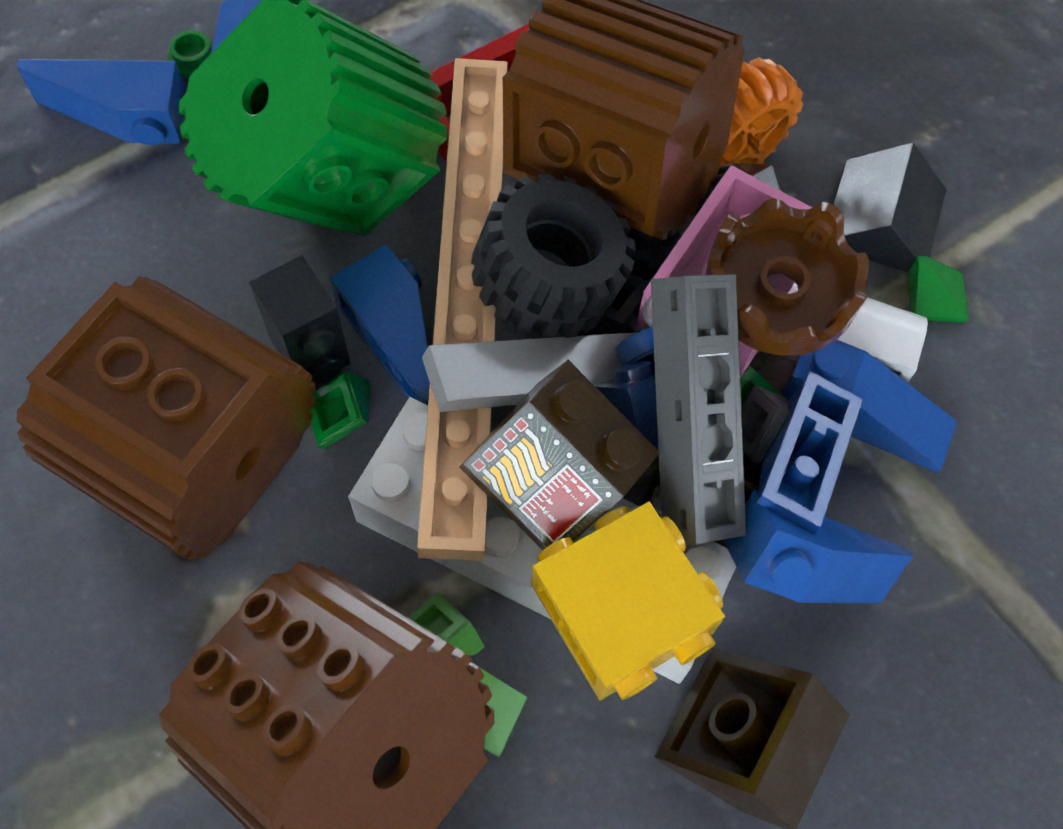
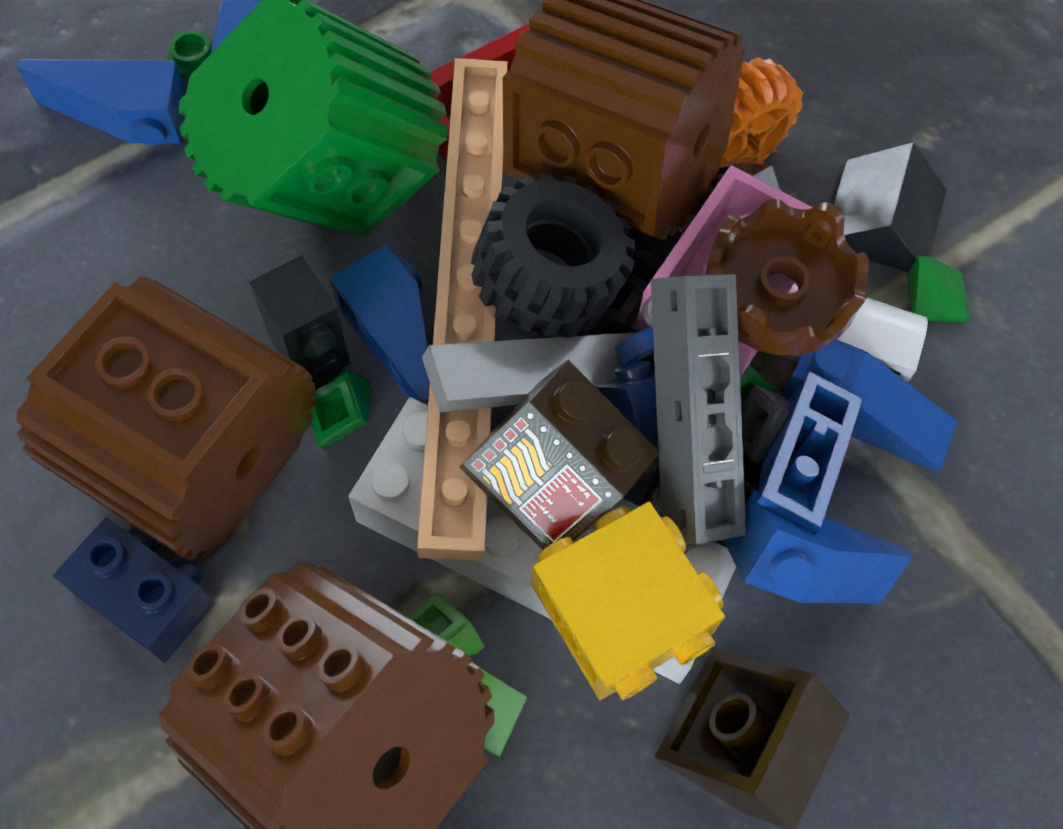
none -> dark blue brick [52,517,215,663]

